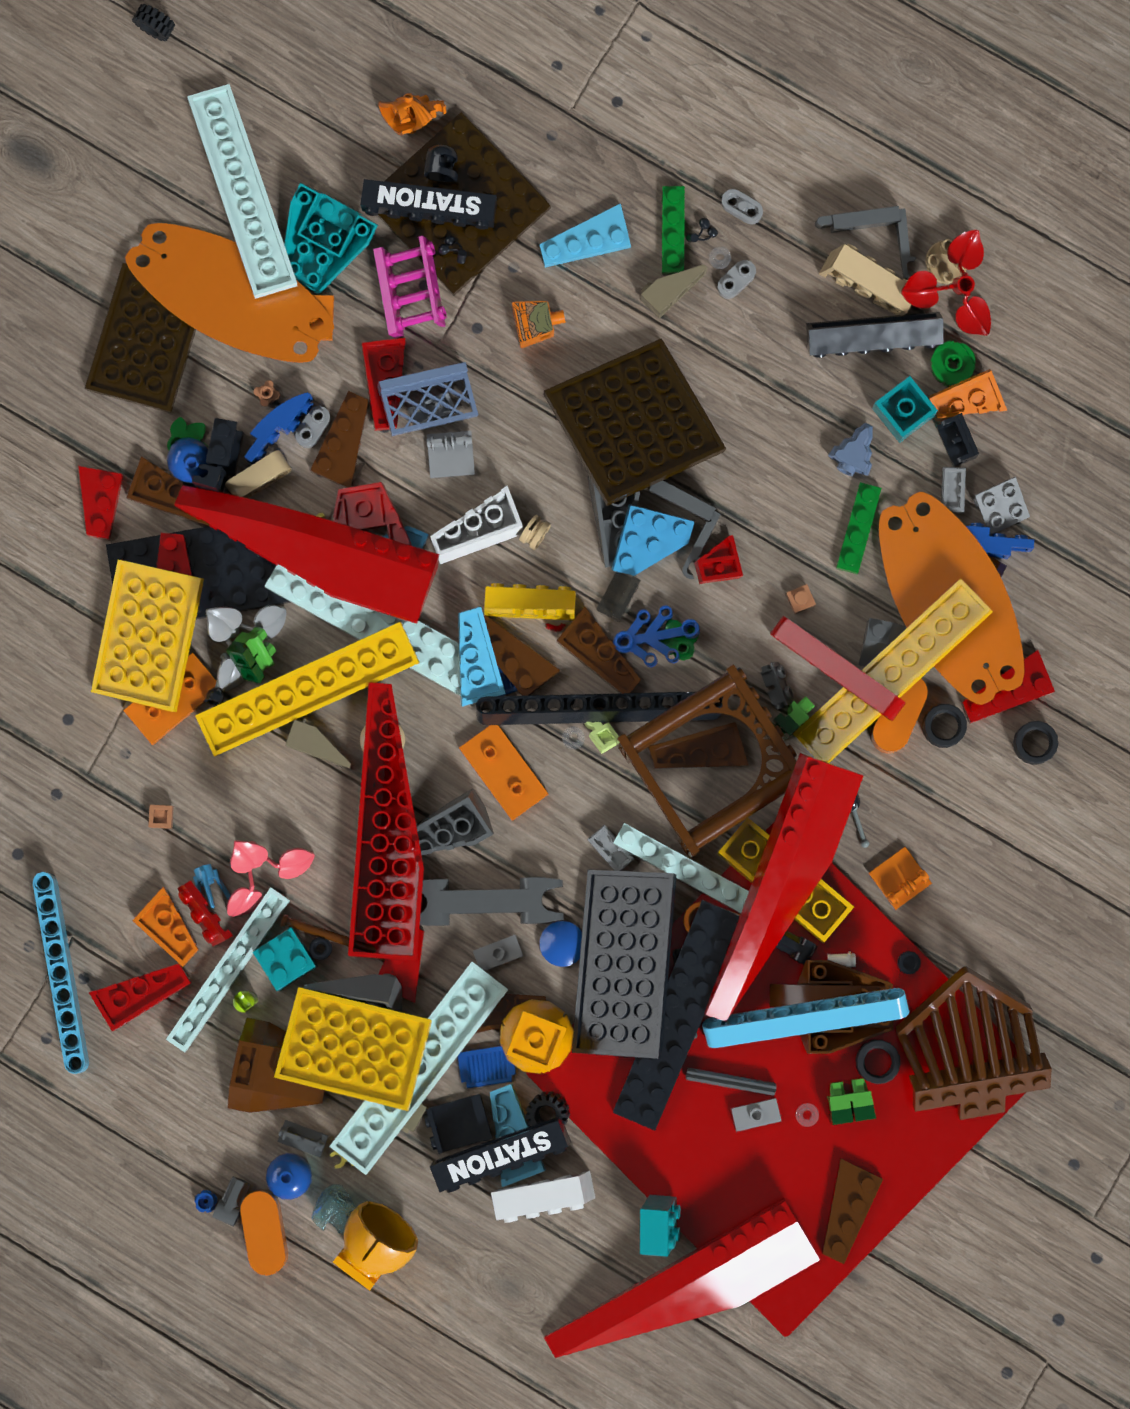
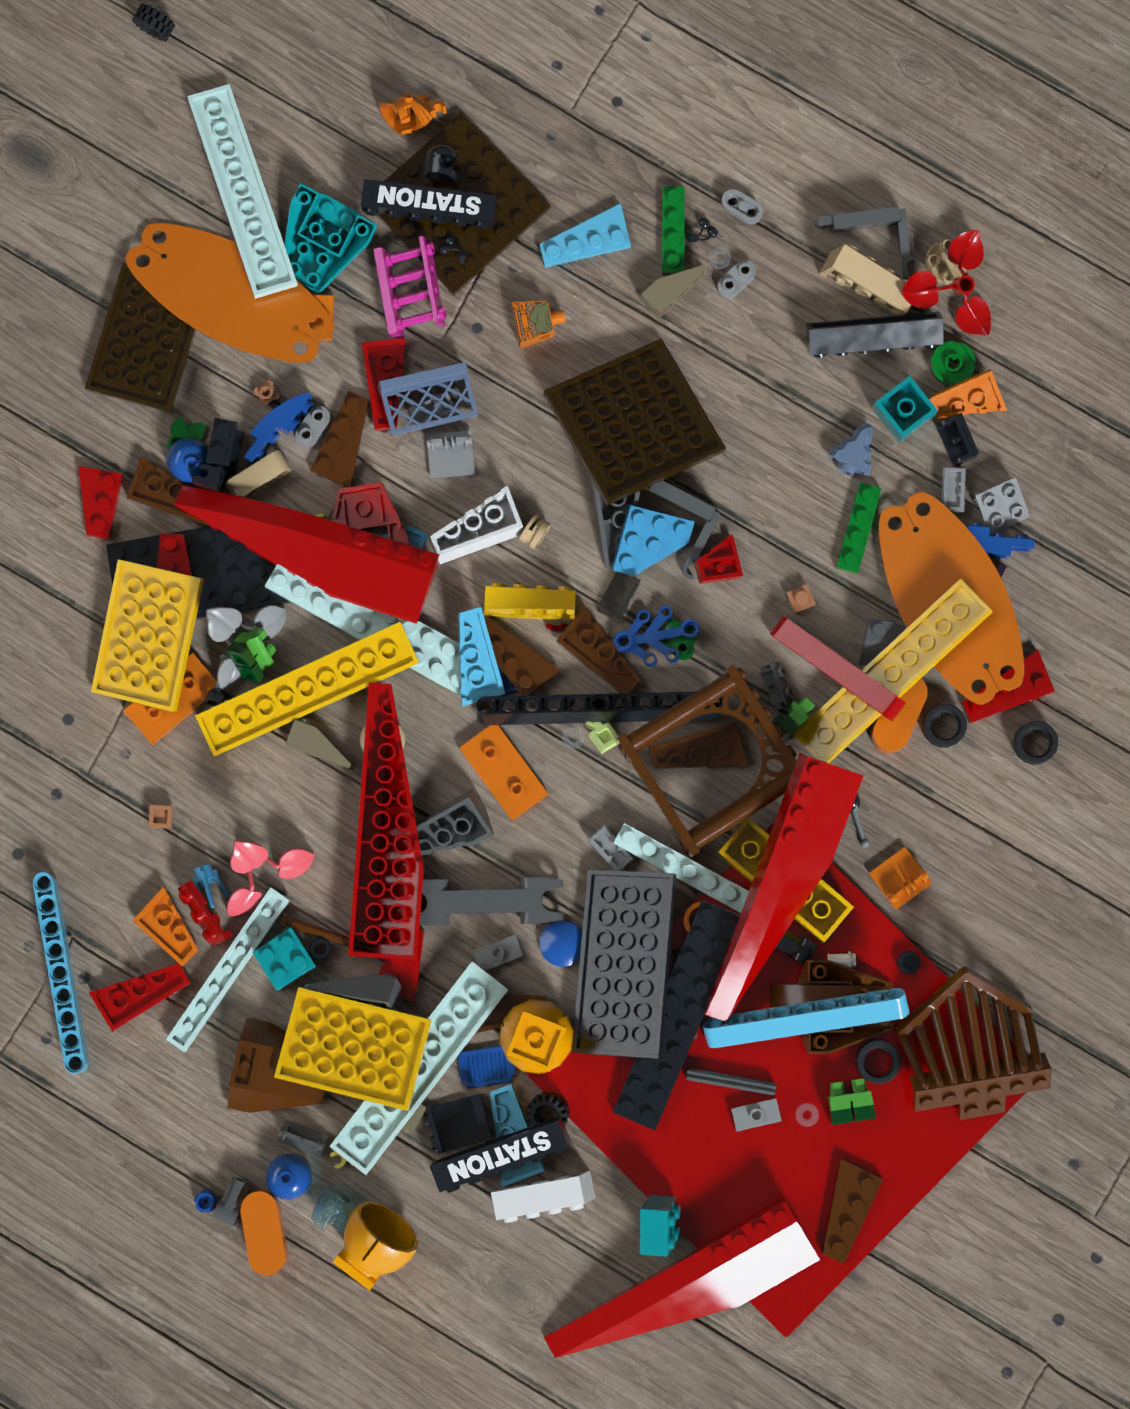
lime piece [233,991,258,1013] -> none

